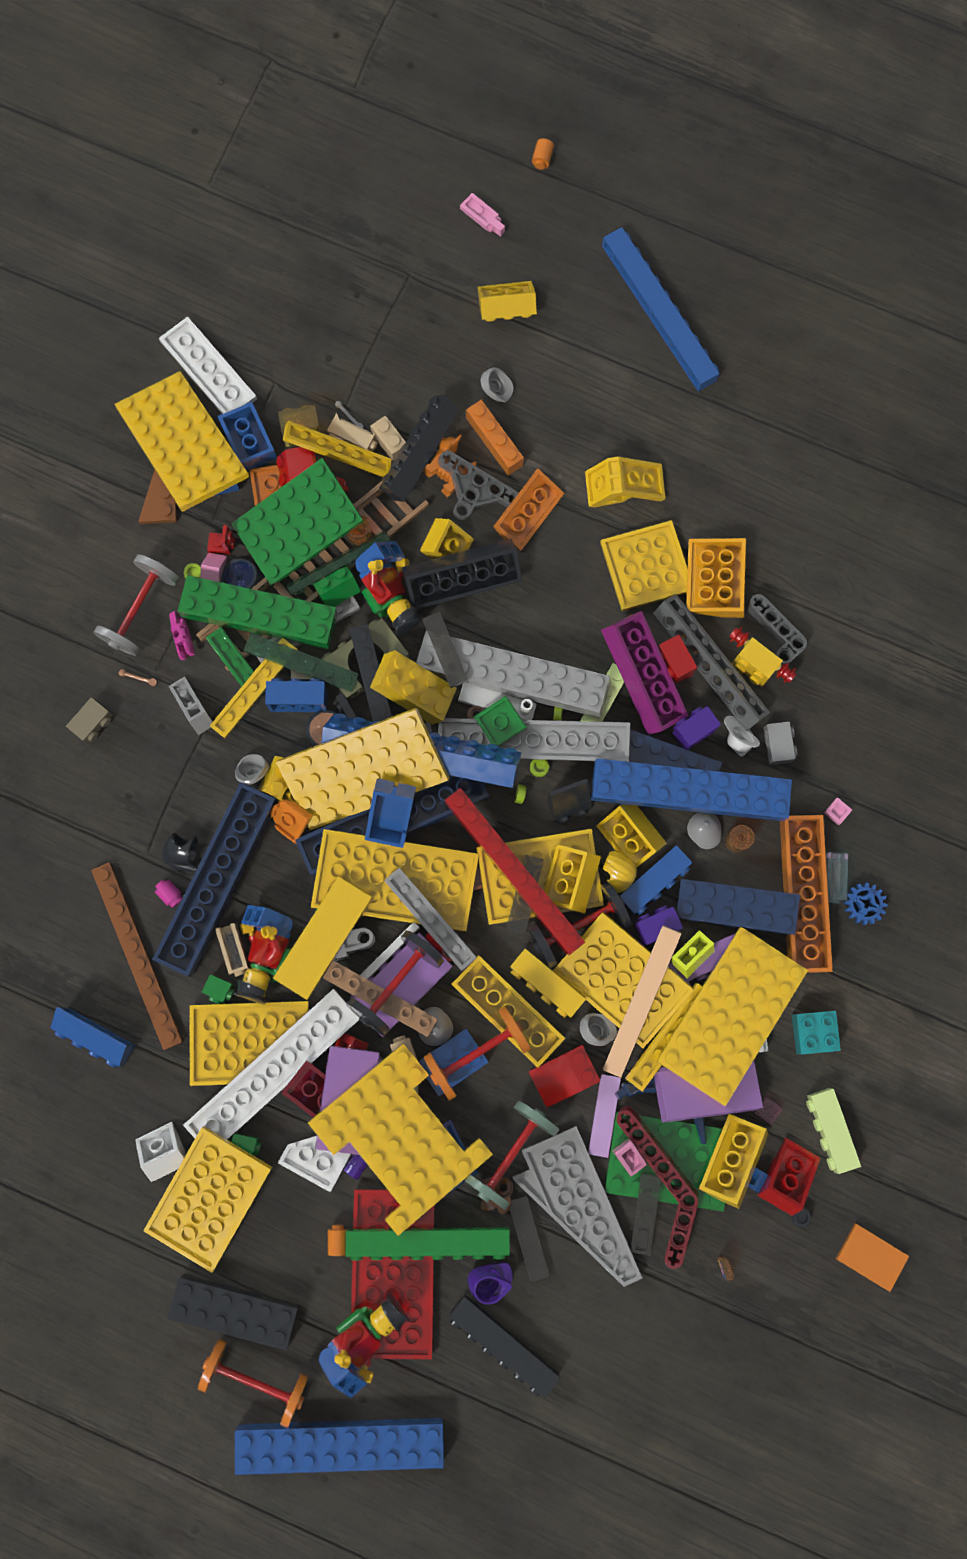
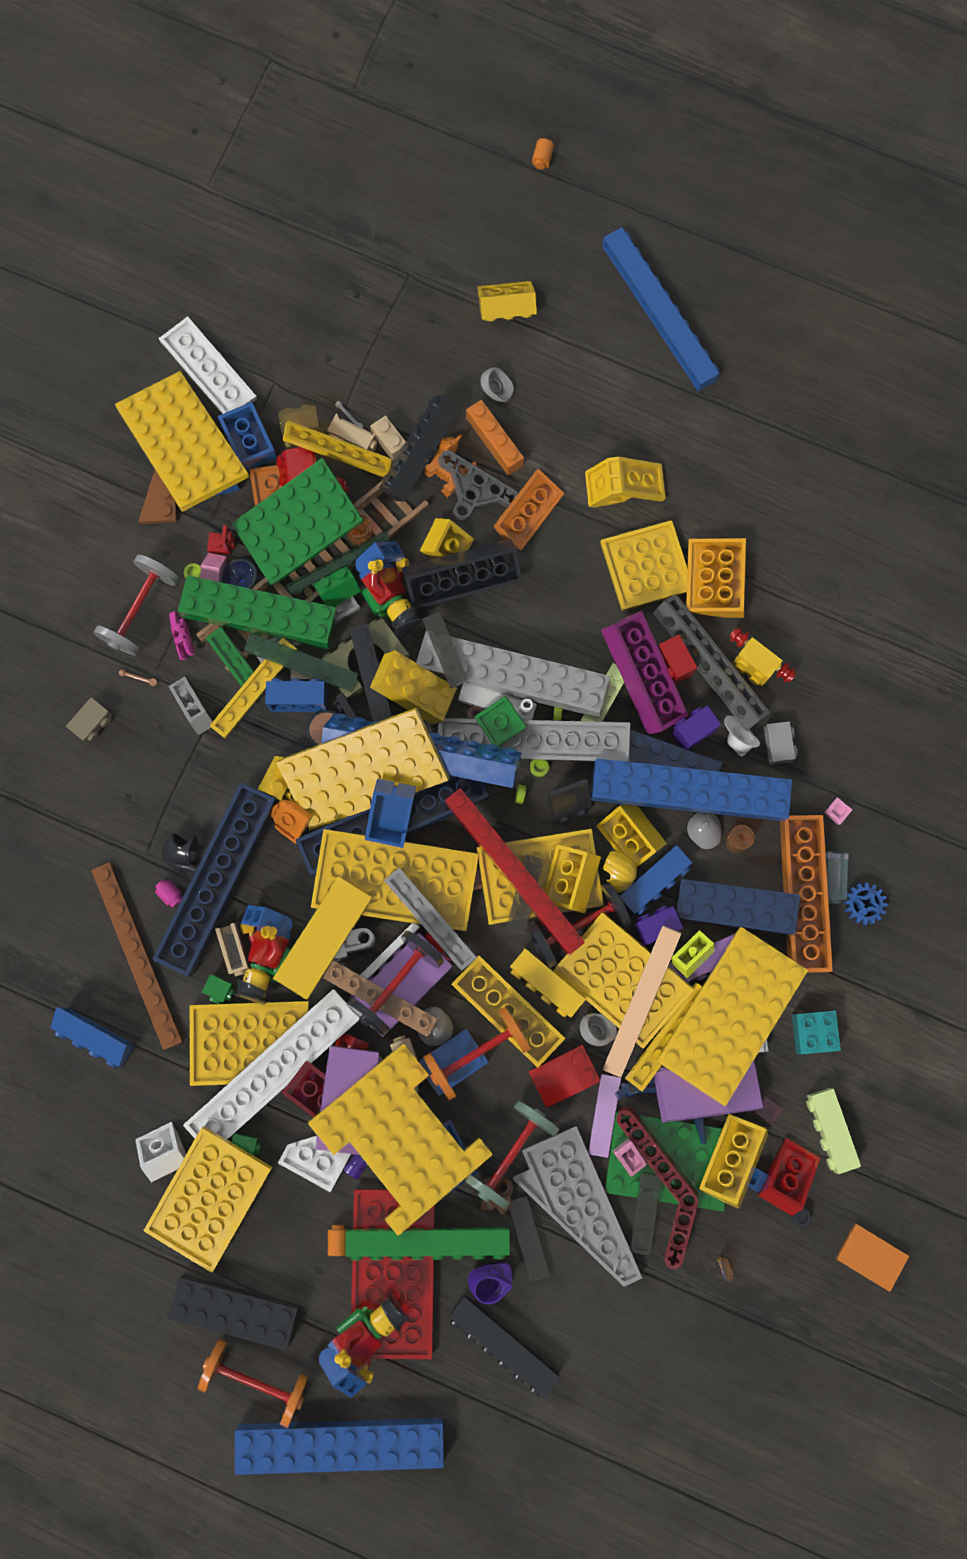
light grey hat [235,754,269,785] -> none
bright pink hinge [460,193,505,237] -> none
dark grey beam [747,594,807,667] -> none

